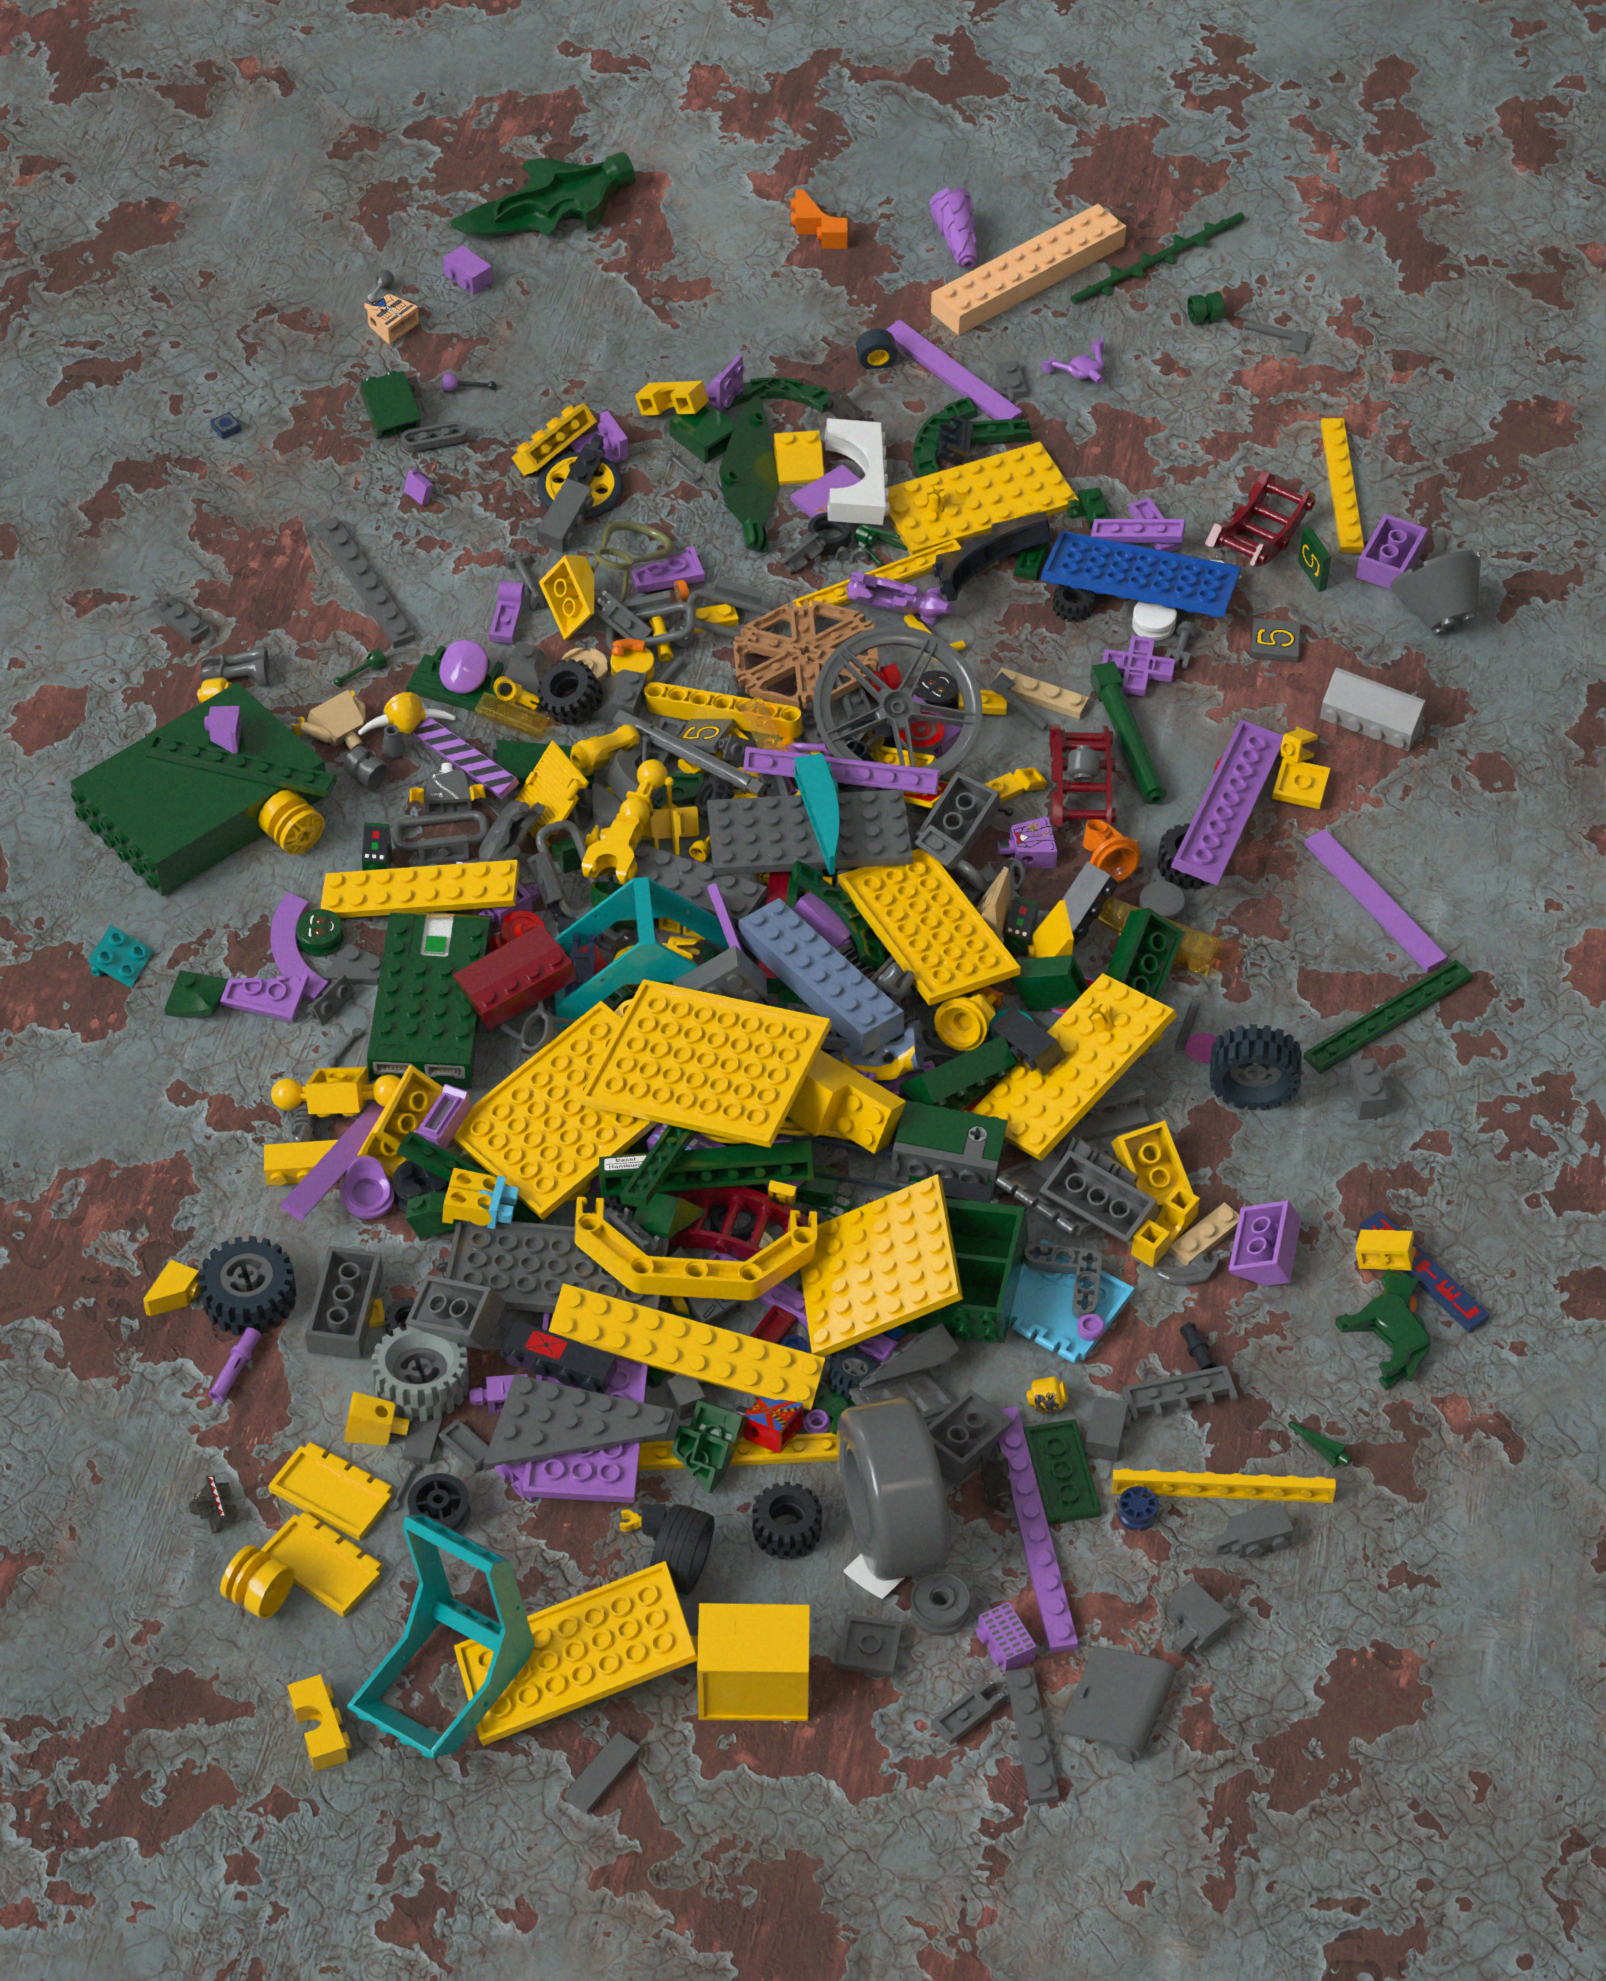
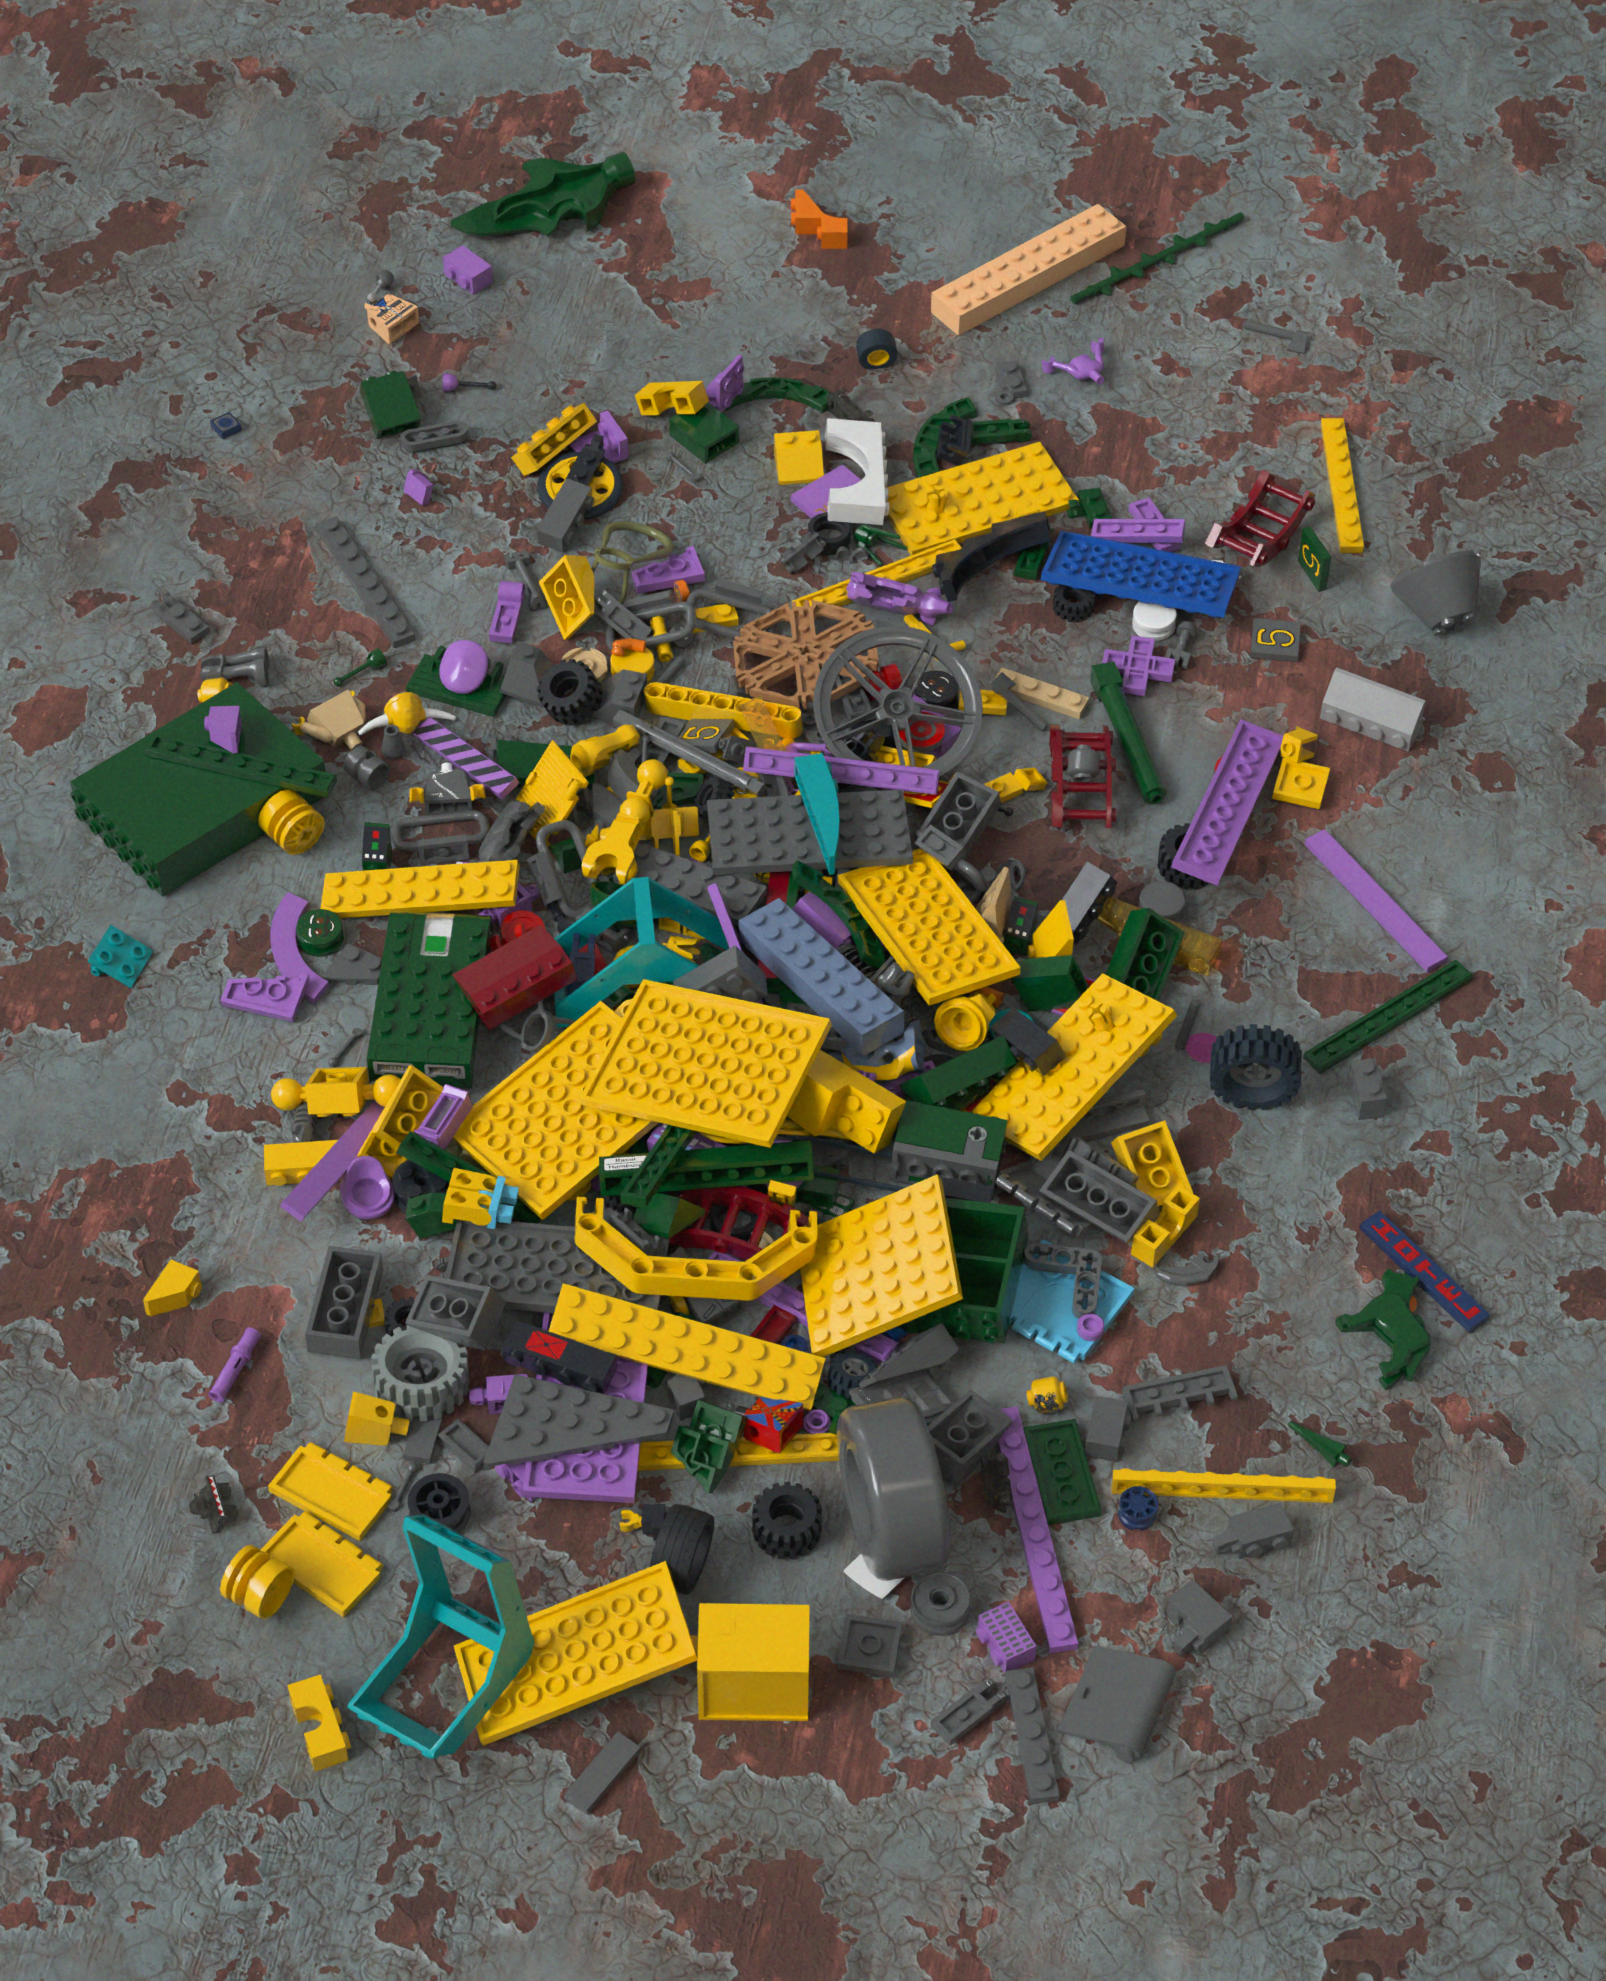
dark green plate [164,970,228,1017] -> none
black wheel [199,1236,297,1336] -> none
dark grey hinge [305,974,355,1026] -> none
clear yellow tile [474,692,550,740] -> none
yellow pin [493,676,540,710] -> none
dark green wing [719,396,779,553] -> none
medium lavender tile [886,320,1022,420] -> none
medium lavender cone [929,187,978,269] -> none
medium lavender torso [998,817,1057,868] -> none
orange piece [1083,819,1141,883] -> none
tan plate [1169,1202,1239,1266] -> none
black pin [1180,1322,1217,1370] -> none
dark green wheel [1187,292,1225,324] -> none
medium lavender slope [1228,1200,1302,1286] -> none
yellow hinge [1355,1229,1415,1271] -> none
medium lavender brick [1356,514,1428,590] -> none

